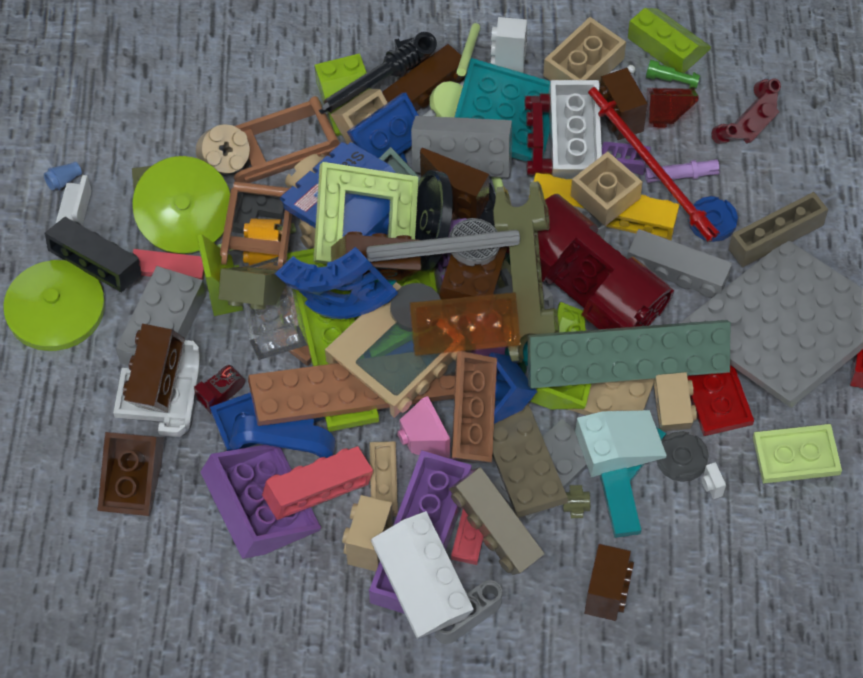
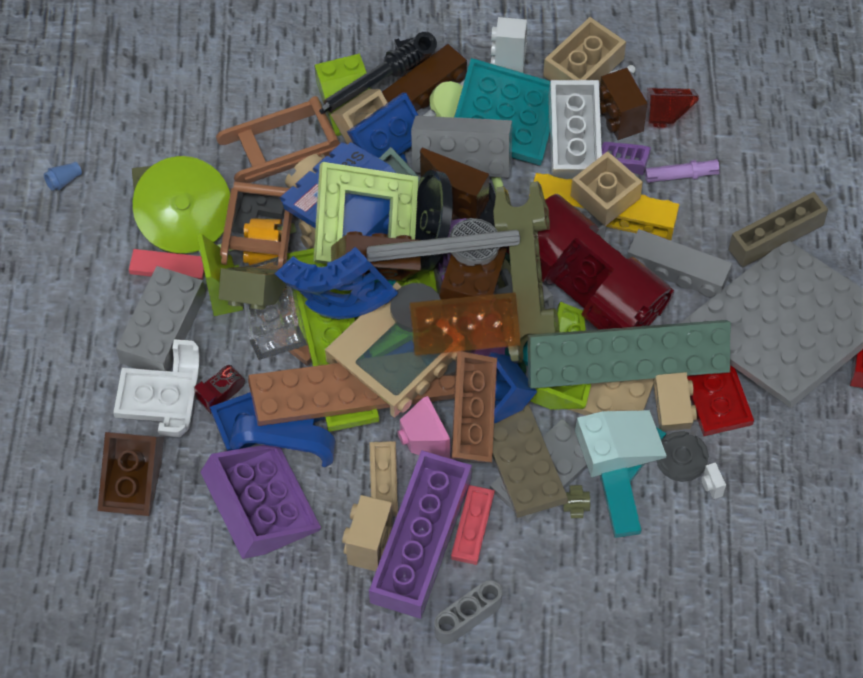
lime dish [3,260,105,351] -> none
black brick [45,217,141,293] -> none
white panel [56,175,92,226] -> none
reddish brown brick [123,323,185,413] -> none
tan brick [196,124,250,175] -> none
coral brick [262,446,373,520] -> none
white slope [371,511,474,639] -> none
dark tan brick [449,467,544,575] -> none
yellowish green bar [457,23,480,76] -> none
dark red plate [524,93,552,175] -> none
reddish brown brick [584,544,634,621] -> none
red bar [588,87,720,242] -> none
lime slope [628,7,711,73] -> none
bright green piece [646,60,700,89] -> none
blue tile [688,196,738,242] -> none
plate [711,78,781,144] -> none
yellowish green plate [753,424,842,484] -> none

